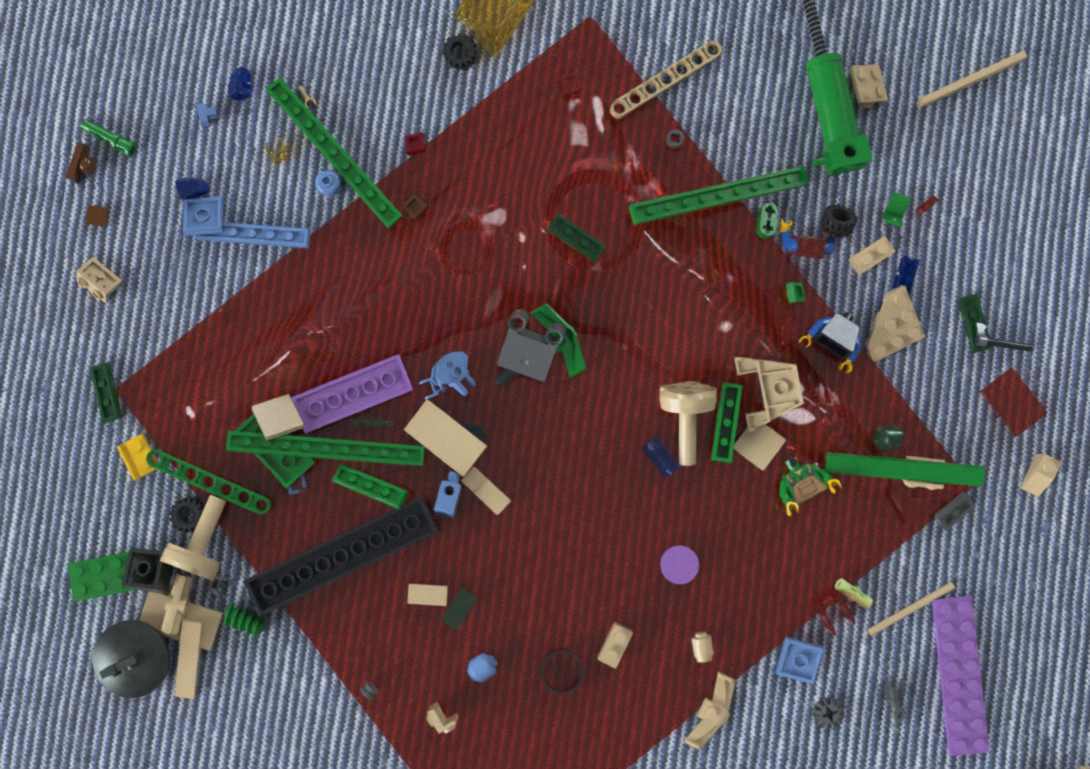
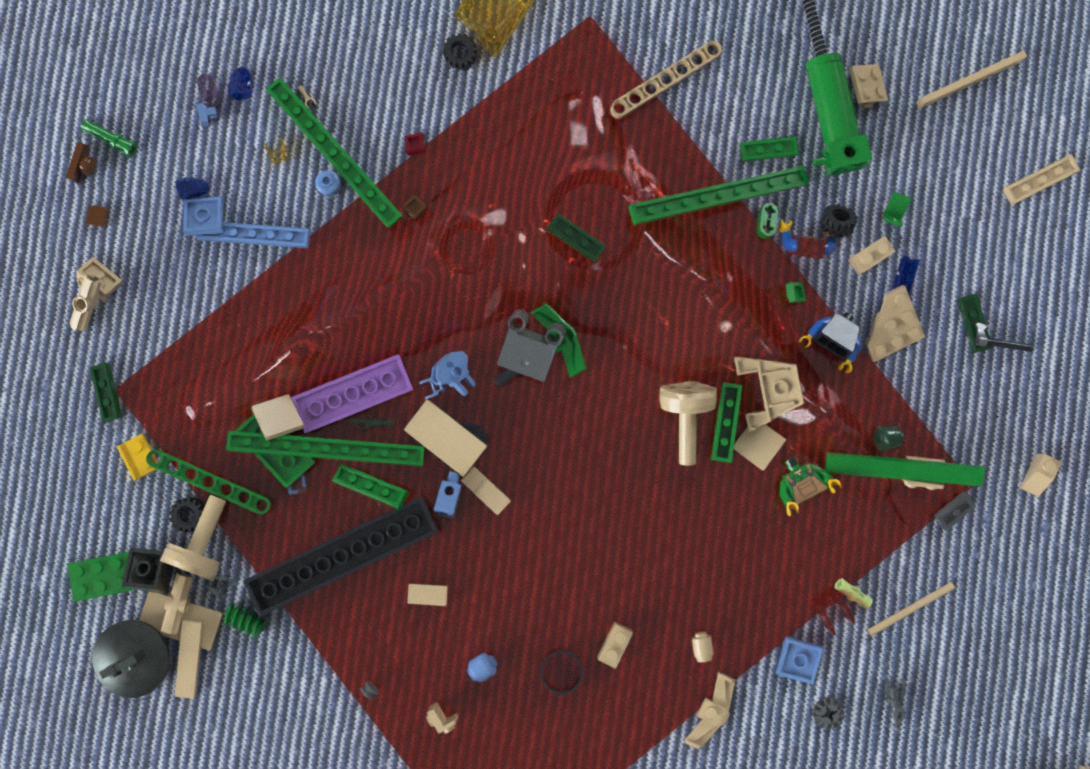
clear green tile [441,587,478,631] -> none
clear blue hinge [641,436,680,479] -> none
medium lavender tile [660,545,699,584] -> none
dark grey bush [666,130,684,149] -> none
clear red tile [915,196,939,216] -> none
medium lavender plate [932,595,990,756] -> none
clear red tile [980,368,1047,437] -> none
none -> tan piece [69,273,102,331]
none -> clear purple beam [197,74,221,110]
none -> green tile [739,136,799,162]
none -> tan tile [1003,154,1080,206]

